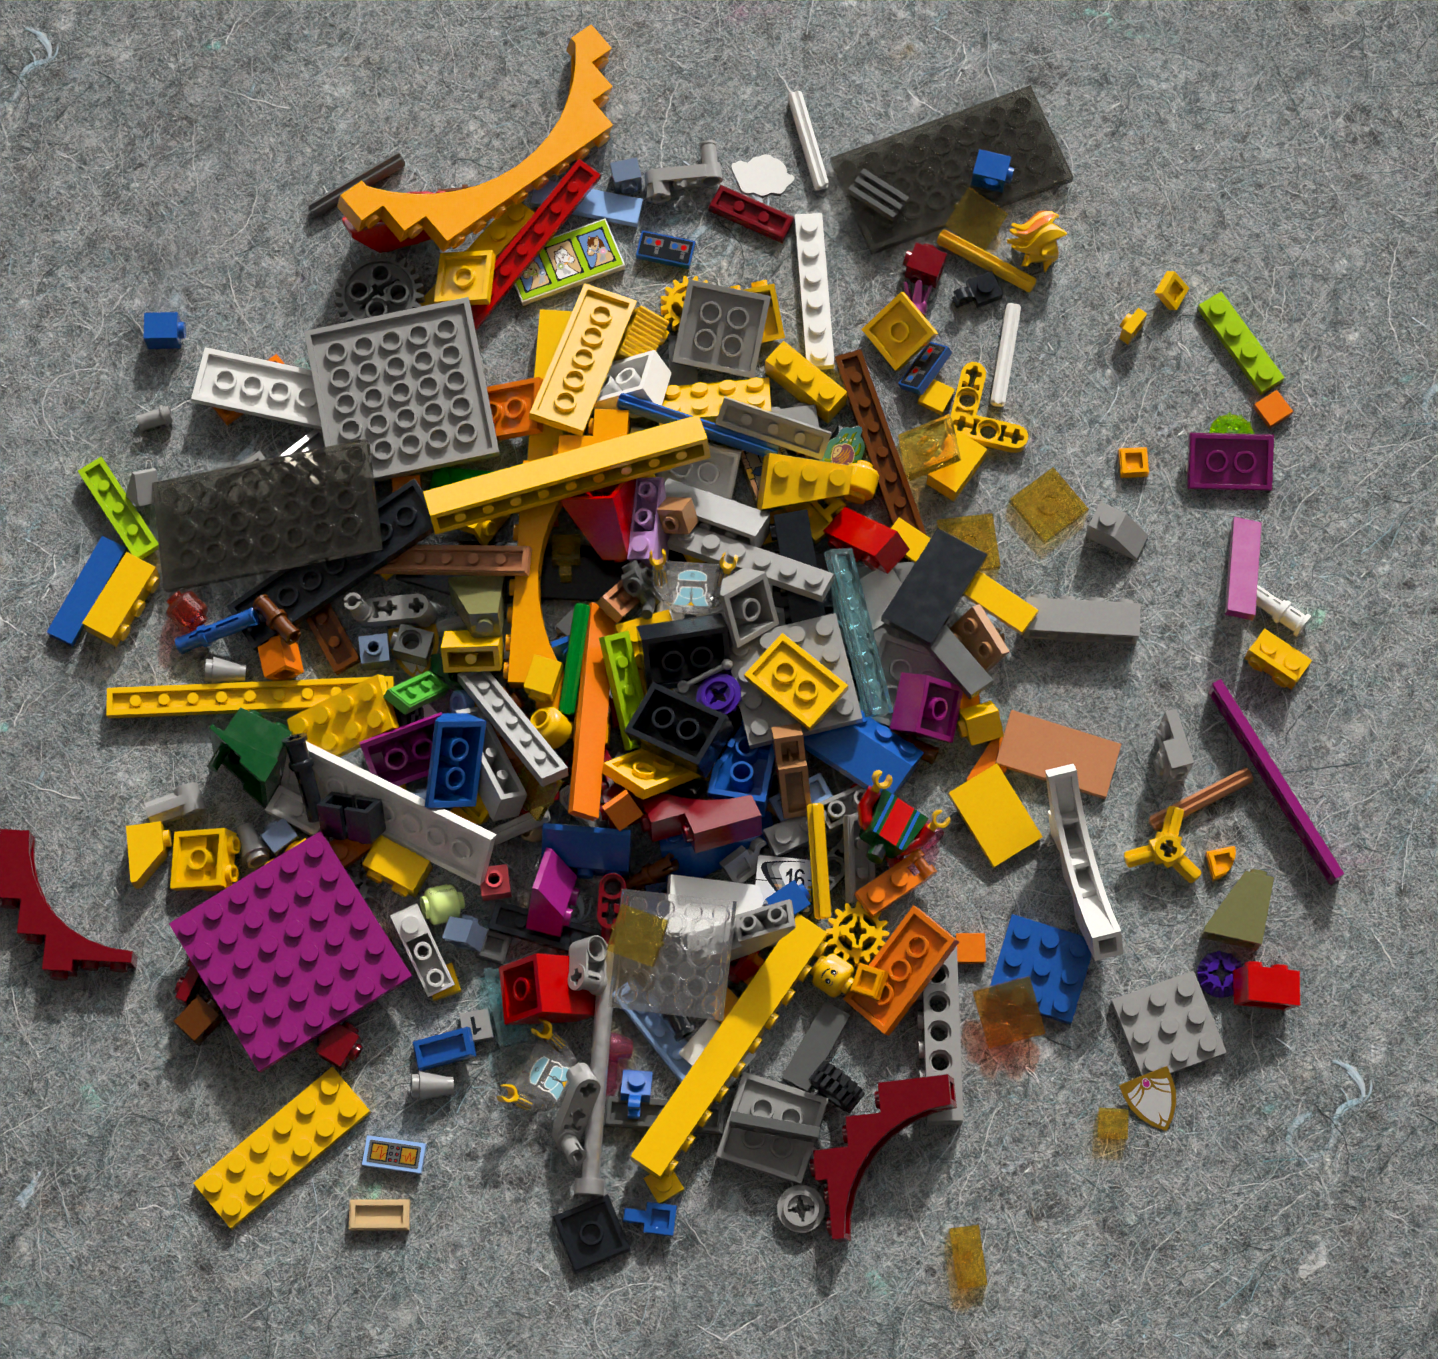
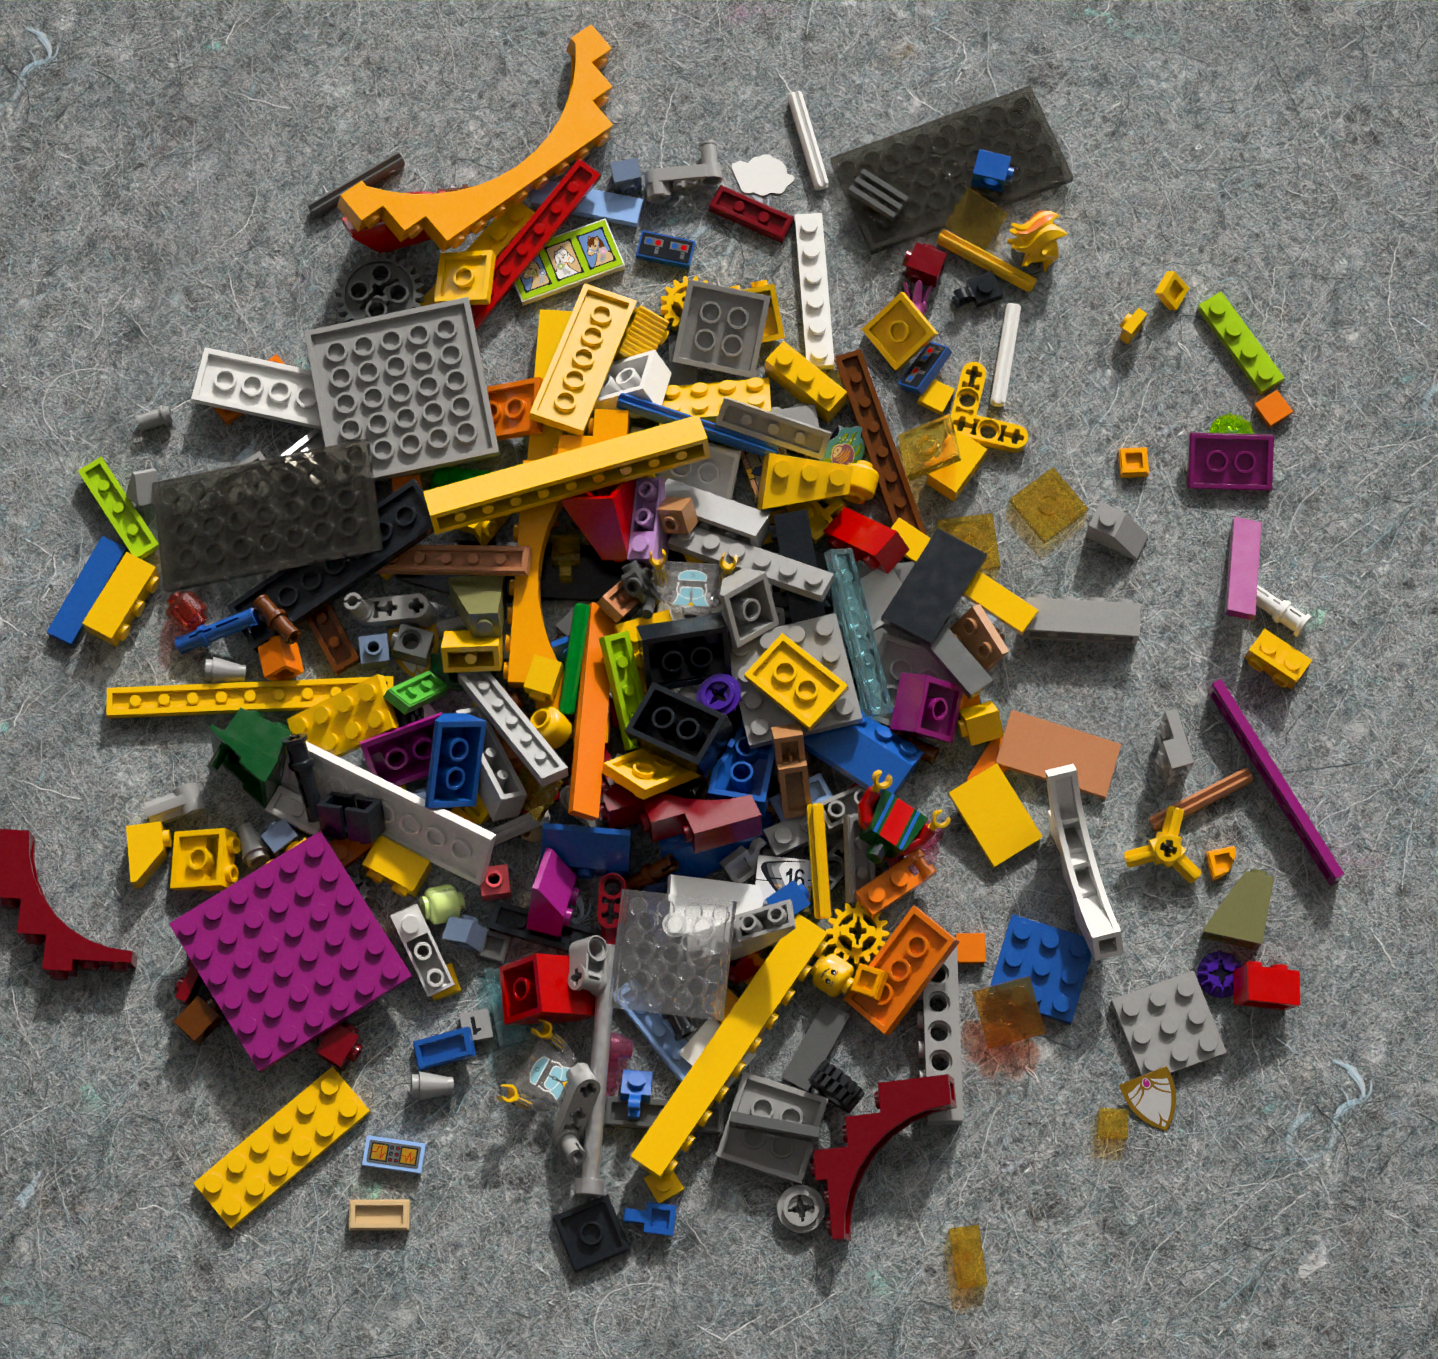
blue brick [143,312,186,349] -> none
medium blue tile [450,690,475,713] -> none
orange tile [602,790,644,831] -> none
clear yellow piece [606,904,669,967] -> none
light grey hinge [677,659,733,693] -> none

